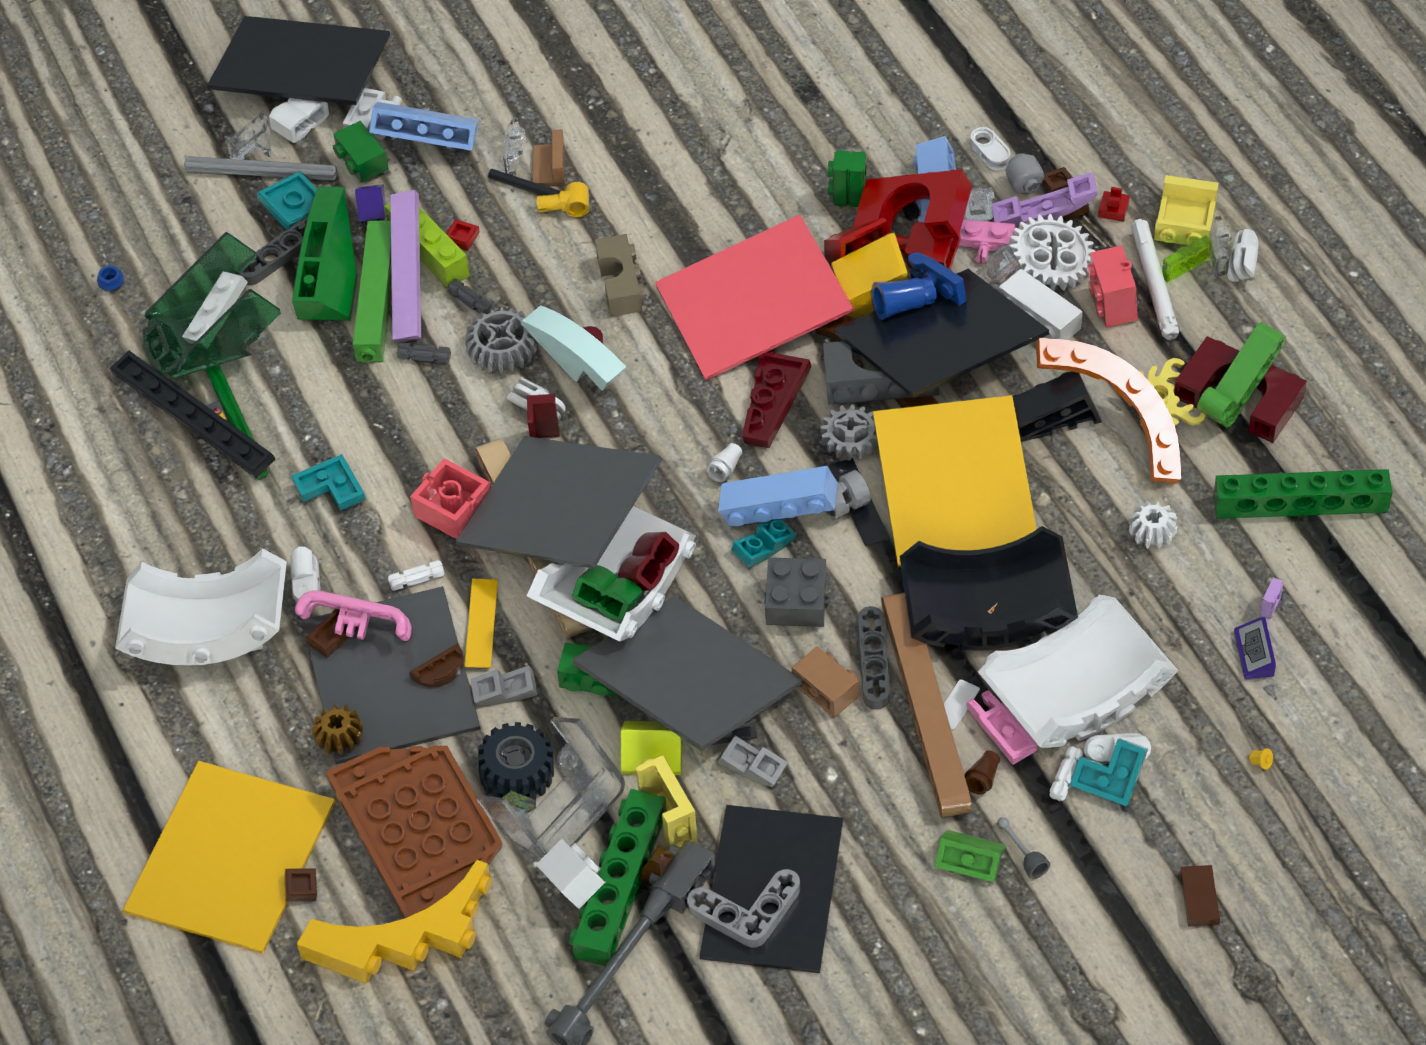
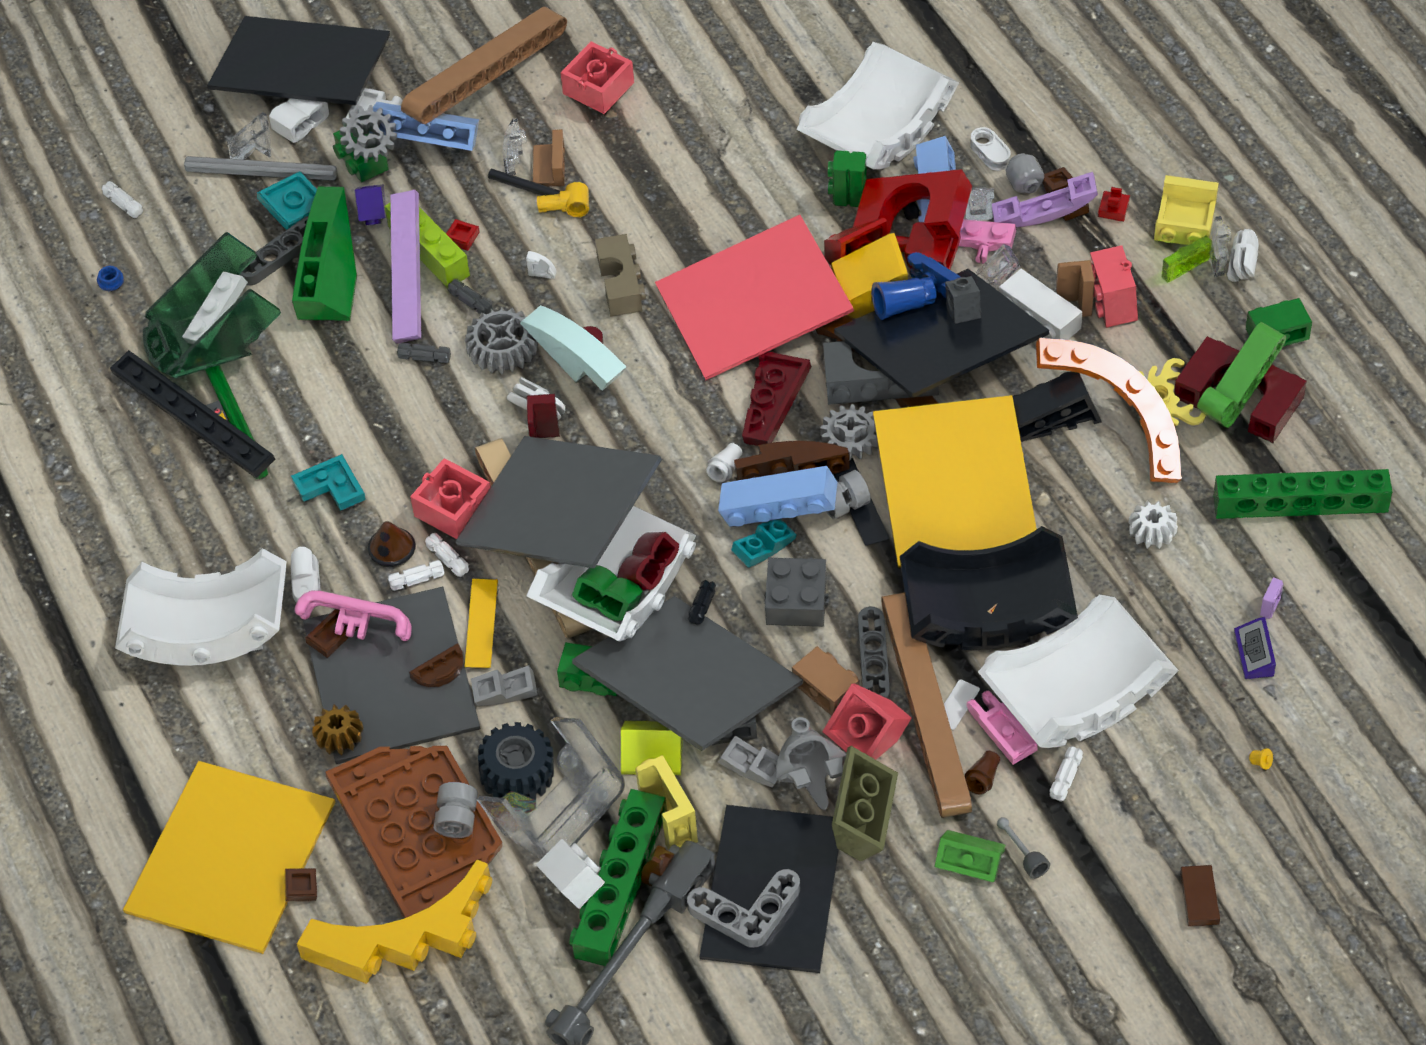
bright green brick [353,221,392,362] -> none
white gear [1007,214,1095,291] -> none
teal plate [1070,738,1148,807] -> none
white arm [1084,733,1151,764] -> none
white piece [1131,219,1179,340] -> none
none -> white axle [101,181,143,218]
none -> light grey gear [340,105,397,163]
none -> reddish brown hat [368,521,416,567]
none -> medium nougat beam [401,7,567,124]
none -> white axle [425,533,469,577]
none -> light grey wheel [433,782,478,838]
none -> white tile [526,251,557,279]
none -> coral brick [561,41,634,114]
none -> black axle [688,580,716,624]
none -> reddish brown slope [734,441,850,481]
none -> light grey piece [777,717,846,811]
none -> white panel [797,42,959,170]
none -> coral slope [822,683,912,760]
none -> olive slope [832,746,898,861]
none -> dark grey brick [945,276,981,324]
none -> medium nougat panel [1056,260,1095,317]
none -> green brick [1246,298,1312,346]

